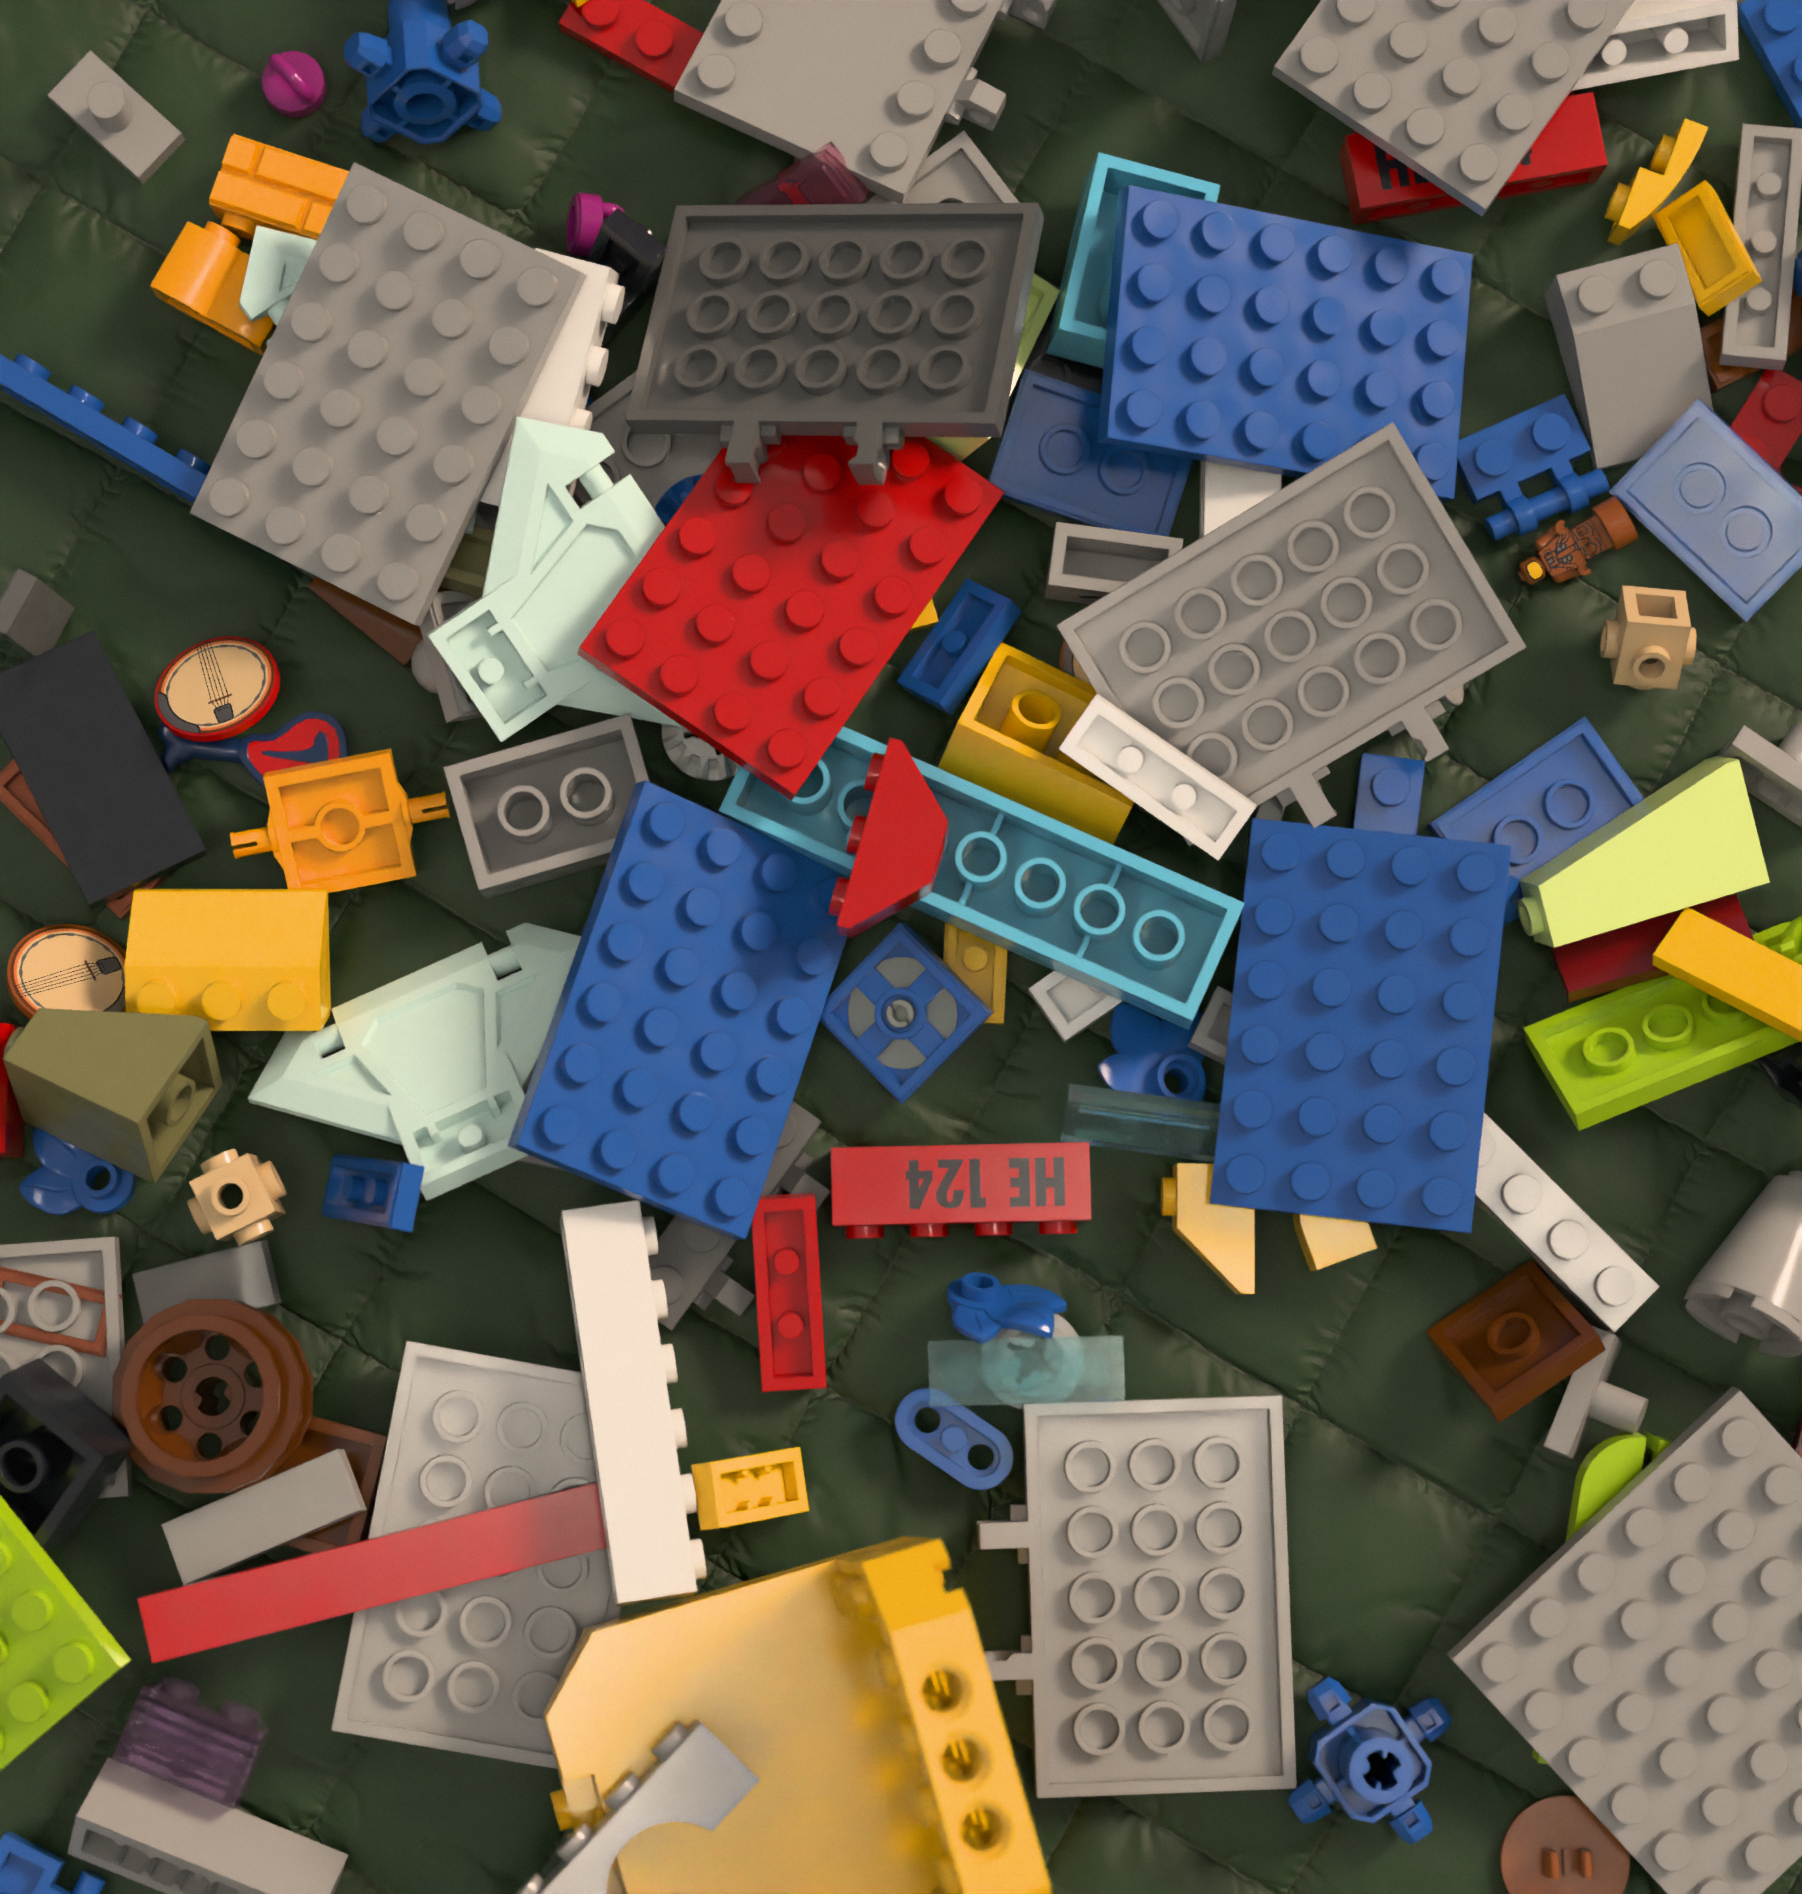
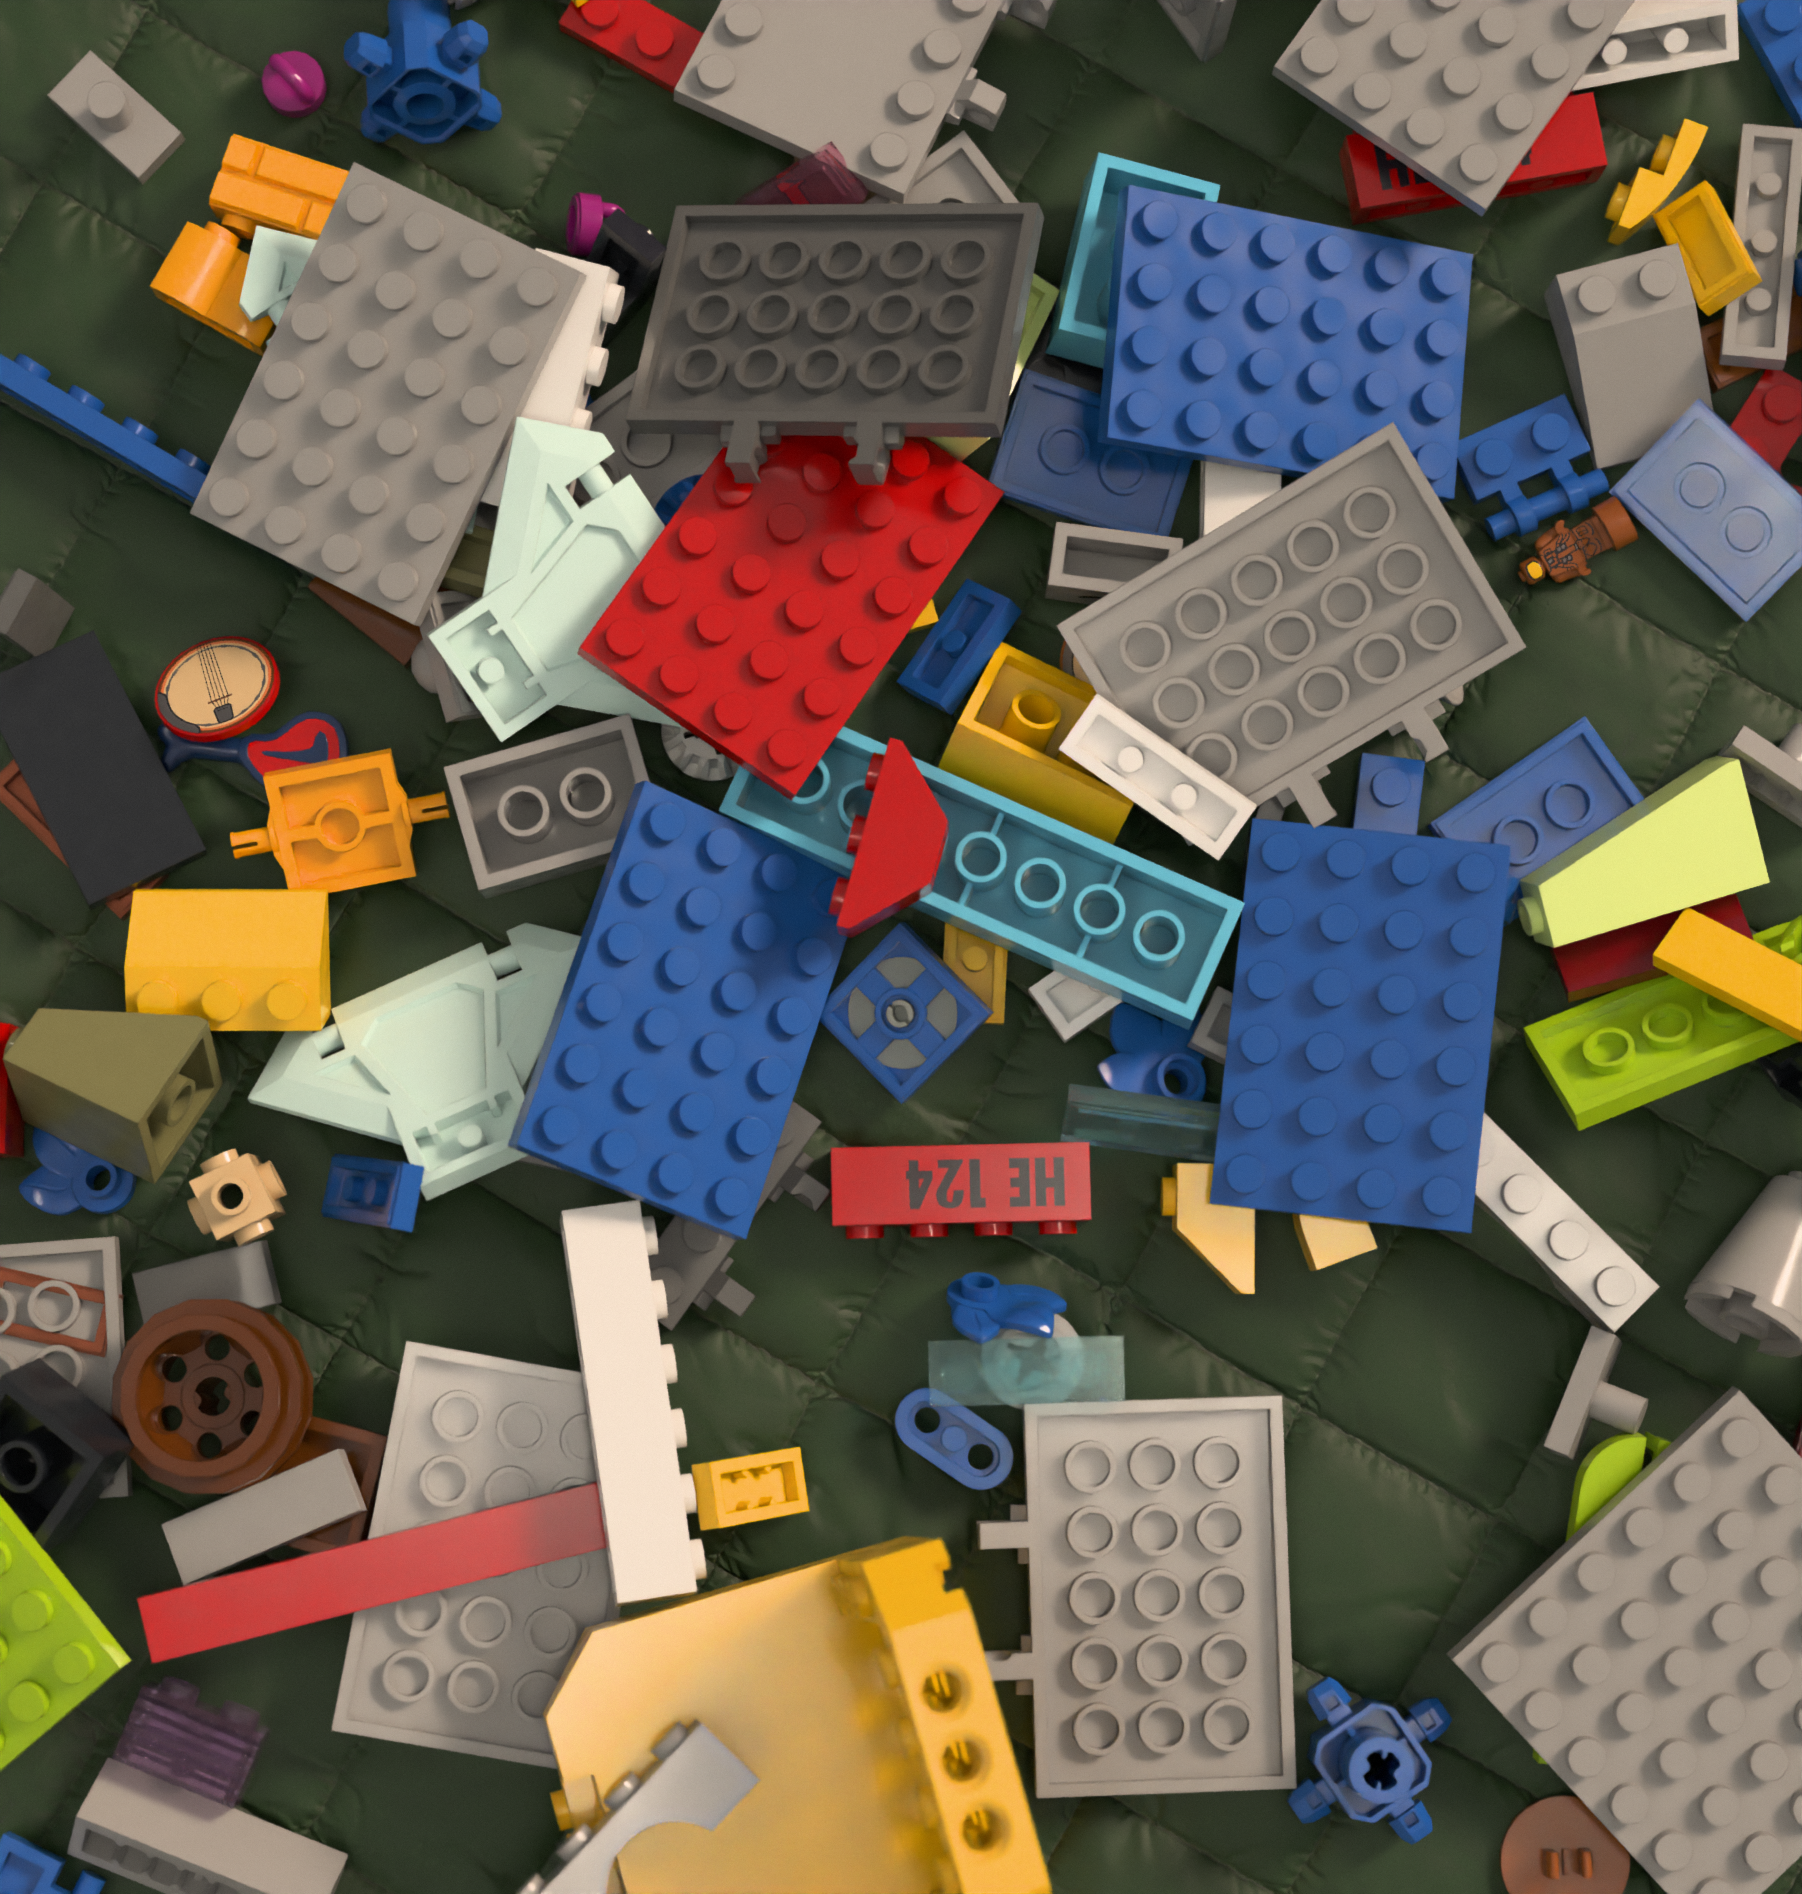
tan piece [6,924,126,1020] -> none
red plate [752,1193,827,1392] -> none
reddish brown plate [1426,1260,1606,1423] -> none
tan brick [1600,585,1697,690] -> none

